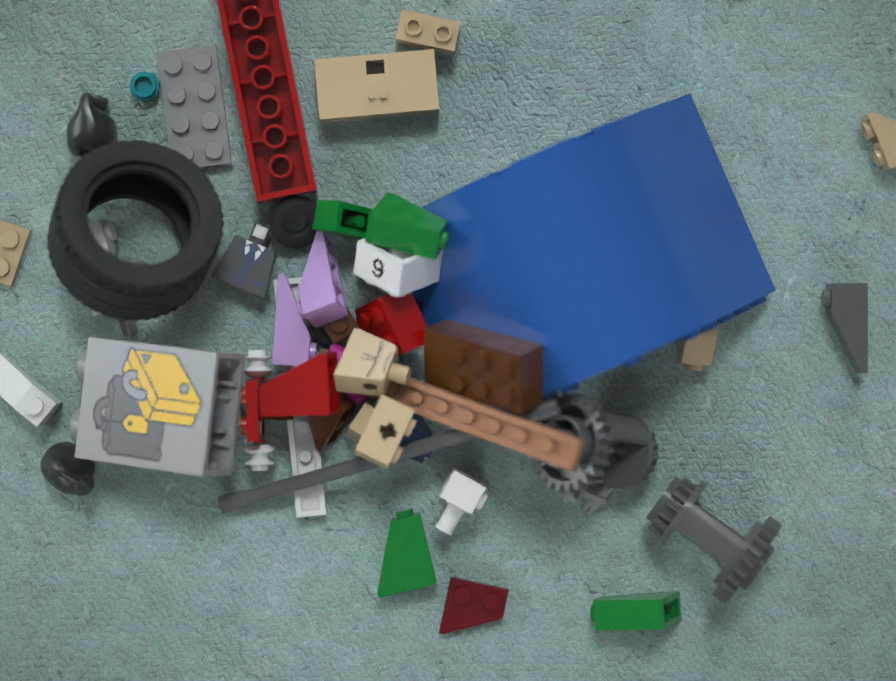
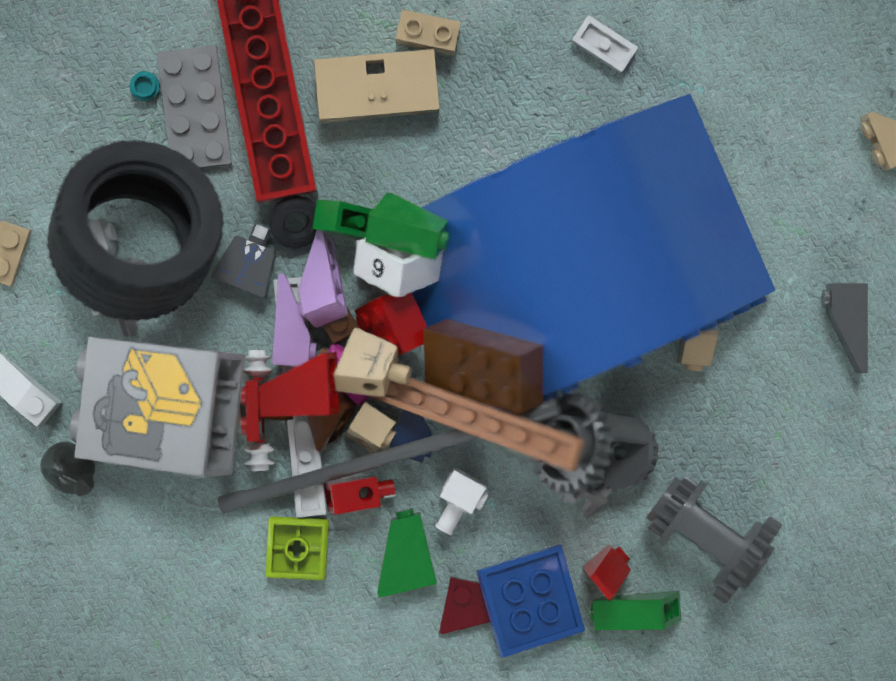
pearl dark grey piece [66,92,118,156] -> none
tan brick [353,395,416,469] -> none
none -> lime brick [265,516,329,581]
none -> red torso [324,475,395,515]
none -> blue plate [476,544,585,658]
none -> white plate [571,15,638,73]
none -> red slope [582,544,631,600]

